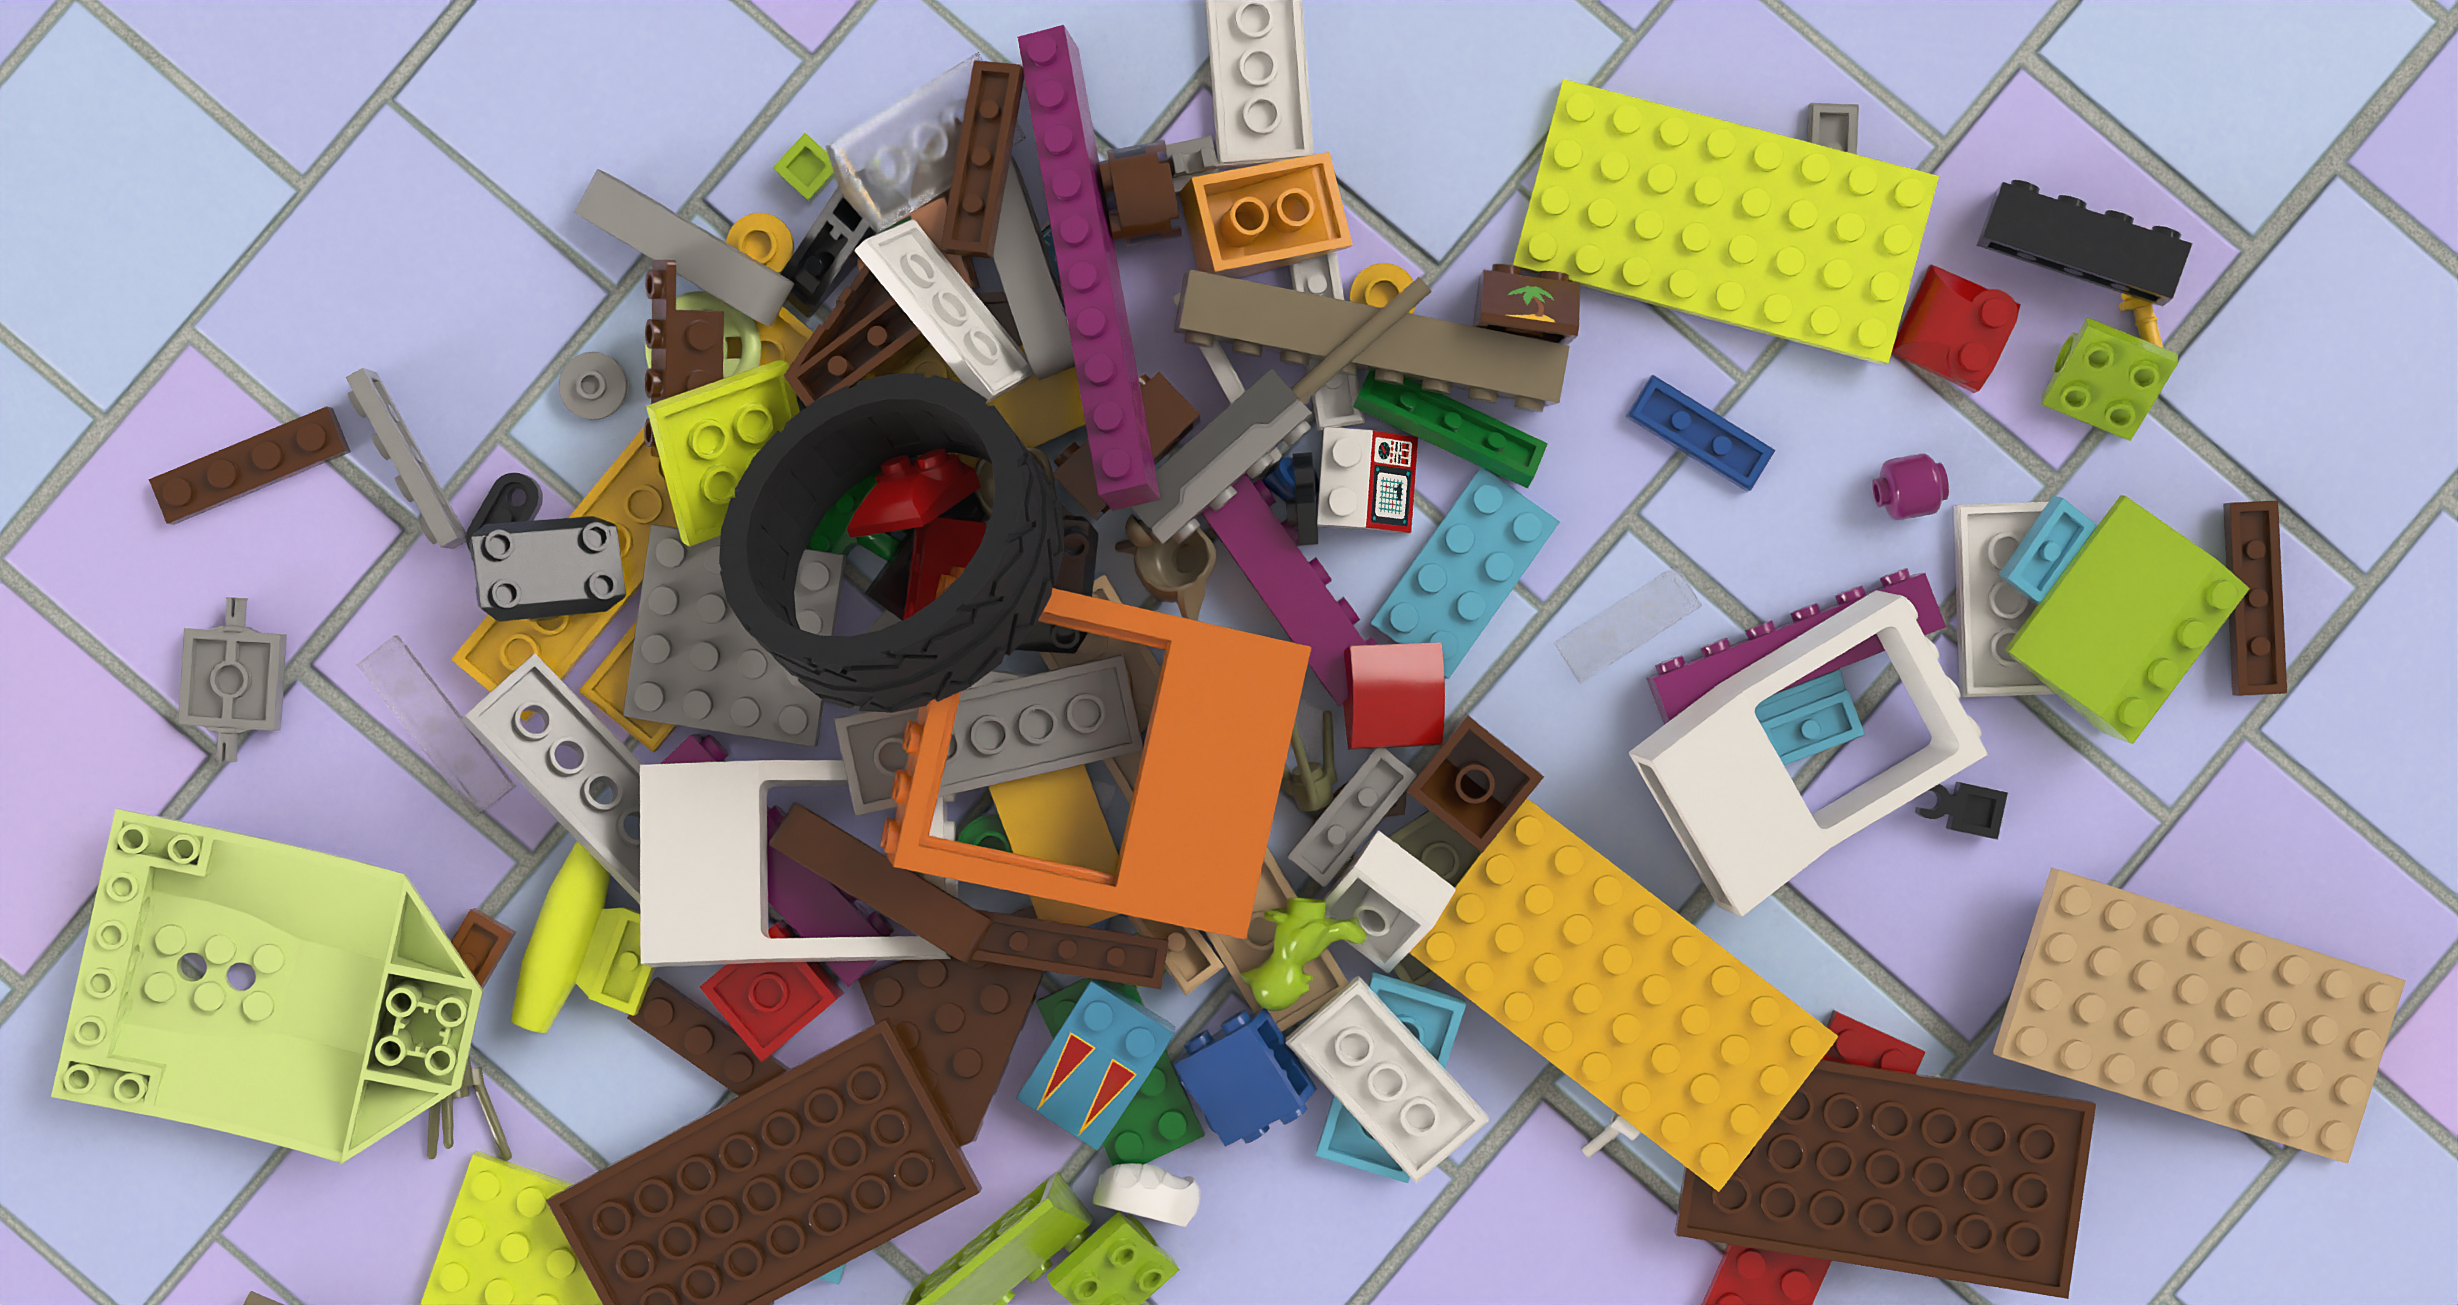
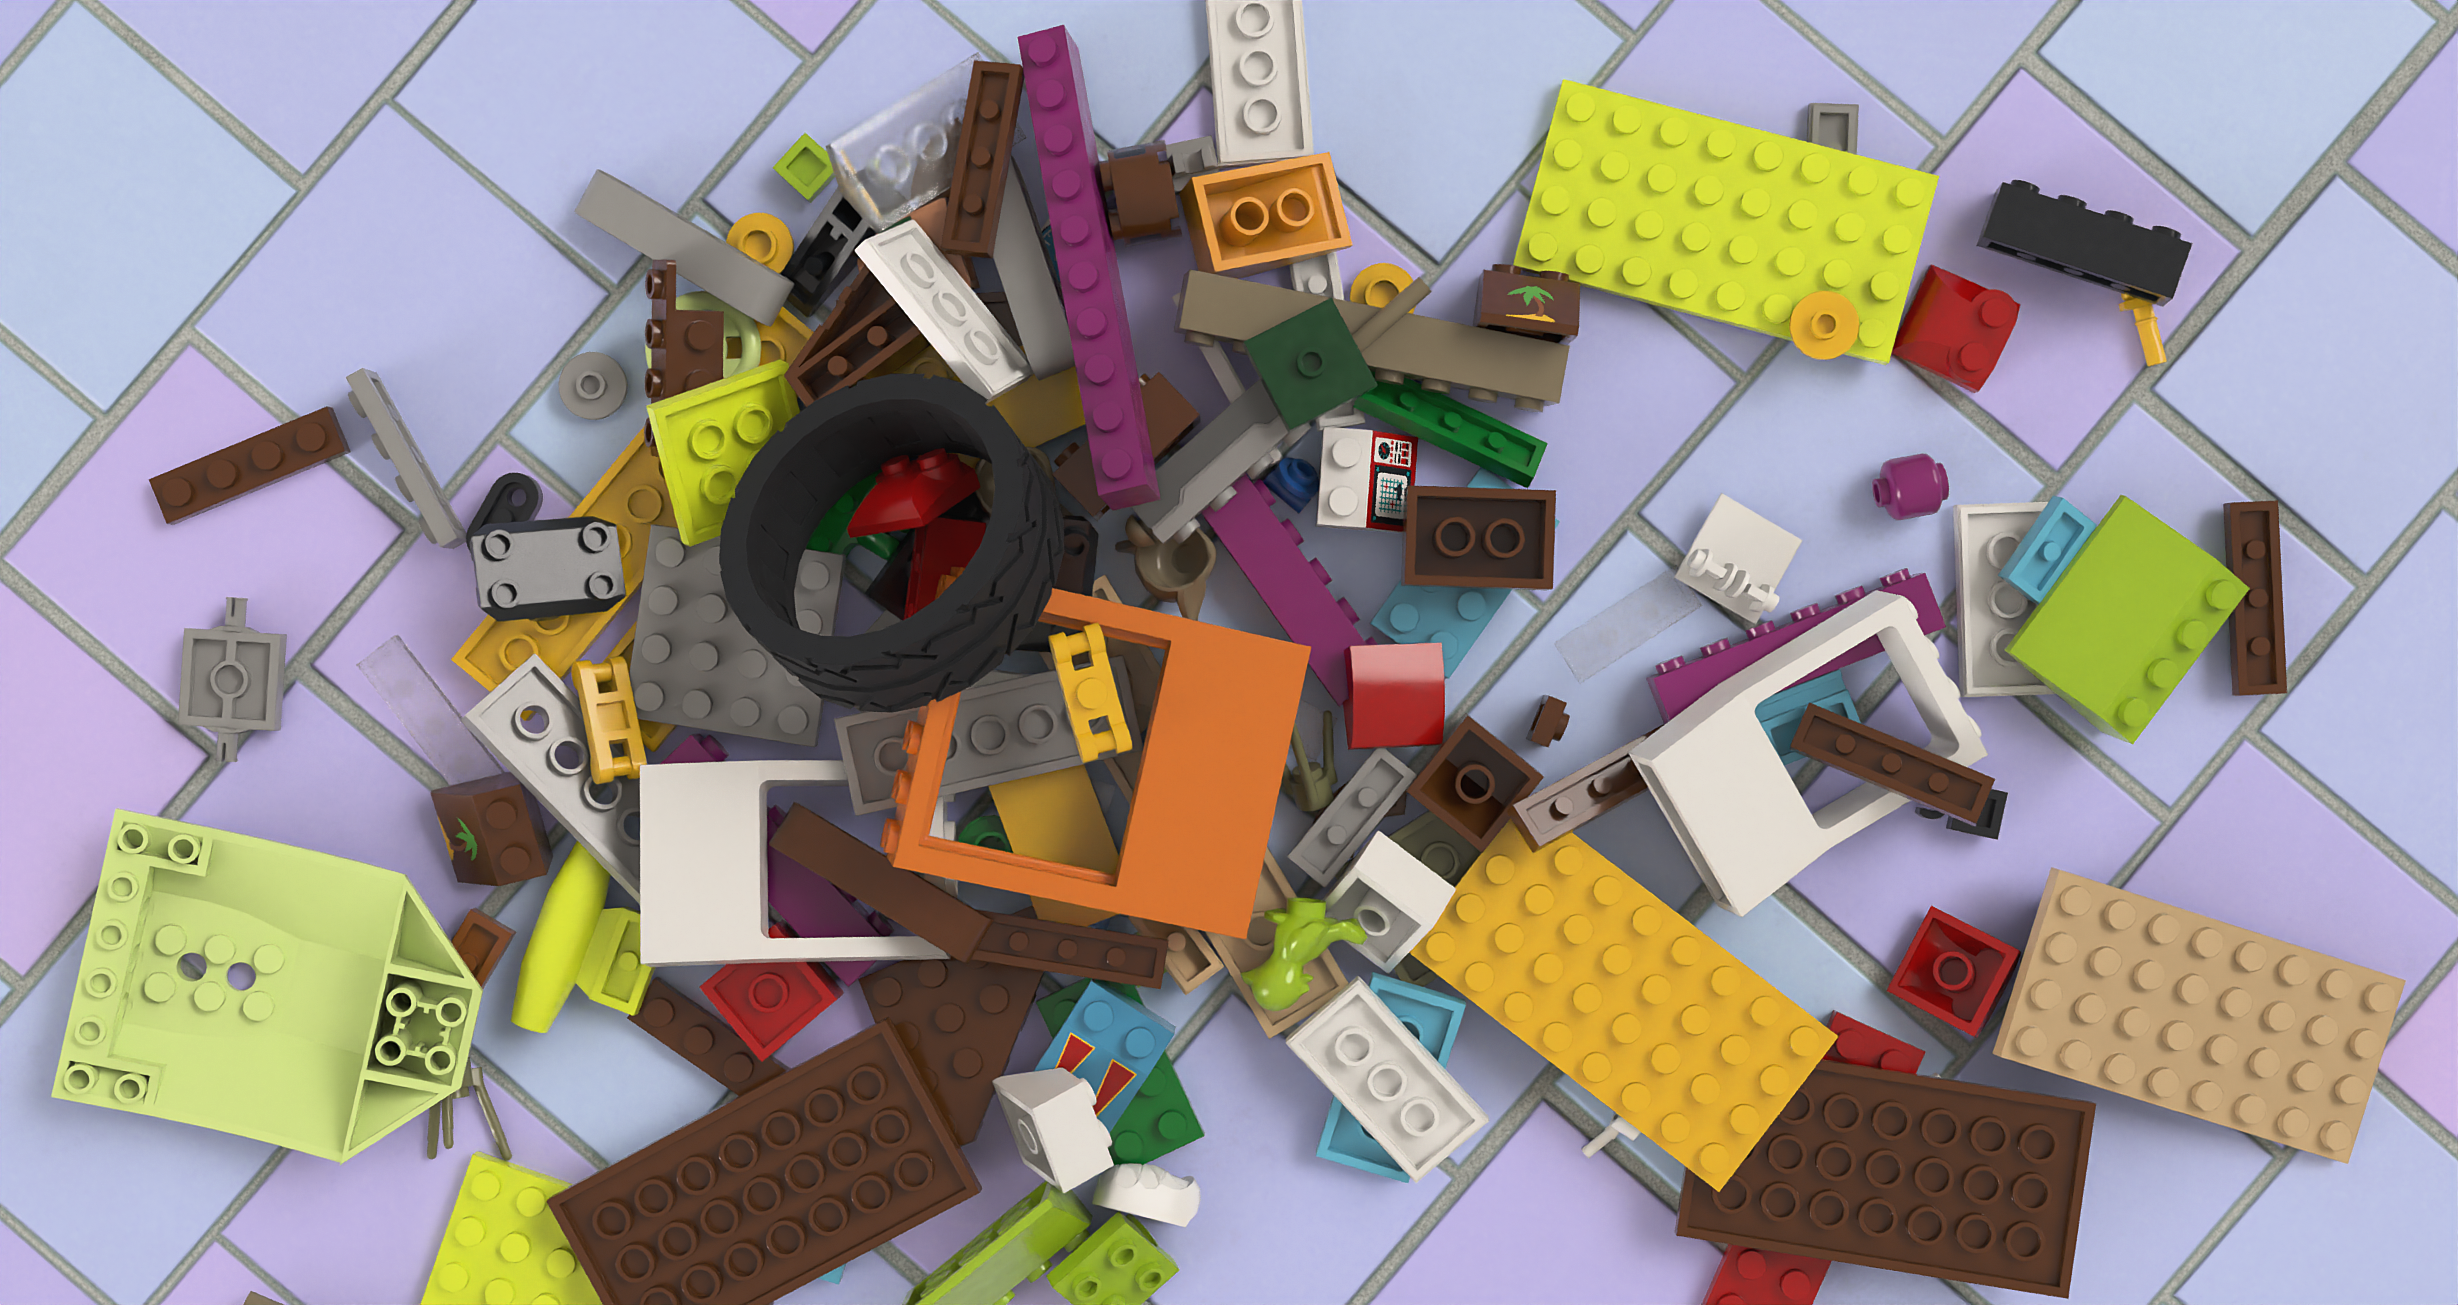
blue brick [1174,1008,1317,1147] -> none
black plate [1286,452,1318,545] -> none
blue tile [1625,375,1776,492] -> none
lime plate [2041,317,2179,441] -> none
none -> reddish brown slope [431,772,553,886]
none -> yellow plate [571,656,647,784]
none -> white slope [992,1068,1114,1194]
none -> yellow plate [1048,622,1132,763]
none -> dark green plate [1242,297,1378,433]
none -> reddish brown brick [1401,486,1556,591]
none -> plate [1507,724,1664,853]
none -> reddish brown plate [1526,695,1570,748]
none -> white hinge [1674,493,1802,624]
none -> yellow piece [1789,291,1859,360]
none -> reddish brown plate [1790,703,1995,826]
none -> red slope [1886,906,2022,1038]

